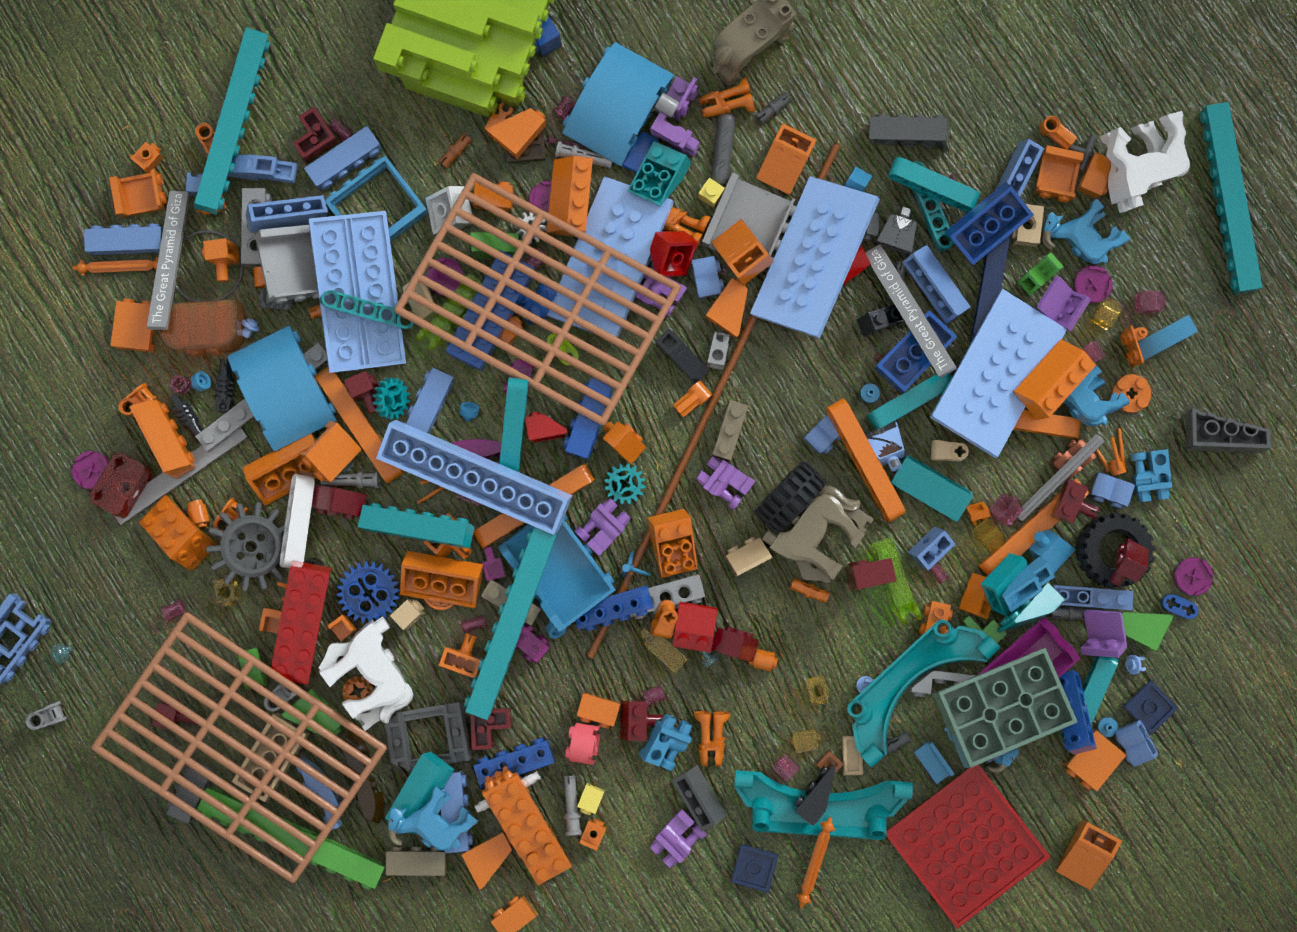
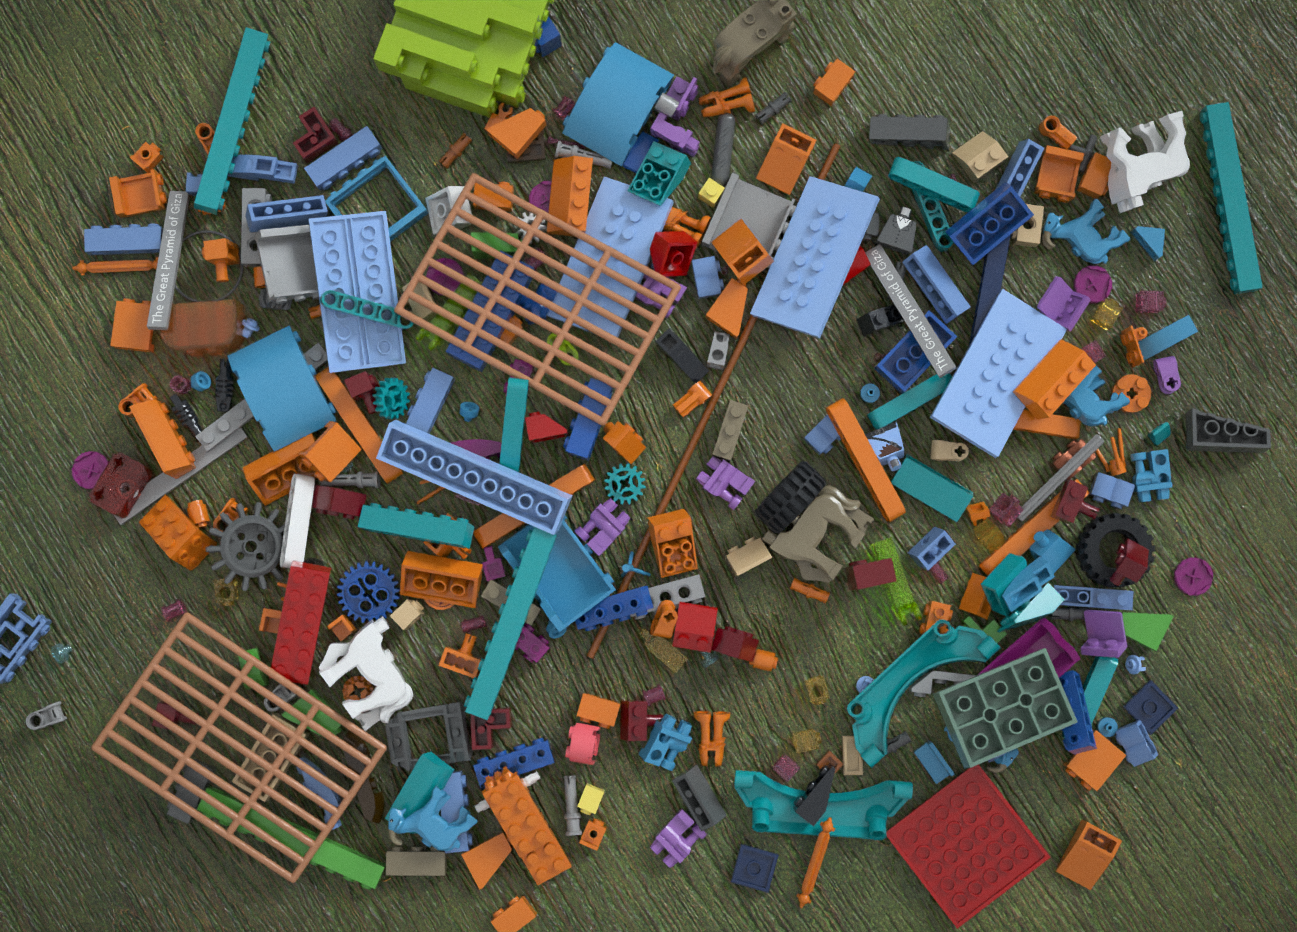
bright green brick [1017,253,1064,296] -> none
blue beam [1161,594,1199,619] -> none
none -> orange brick [813,58,856,106]
none -> tan slope [952,131,1008,183]
none -> dark azure slope [1130,226,1165,261]
none -> teal slope [1148,422,1171,446]
none -> medium lavender piece [1153,356,1181,394]

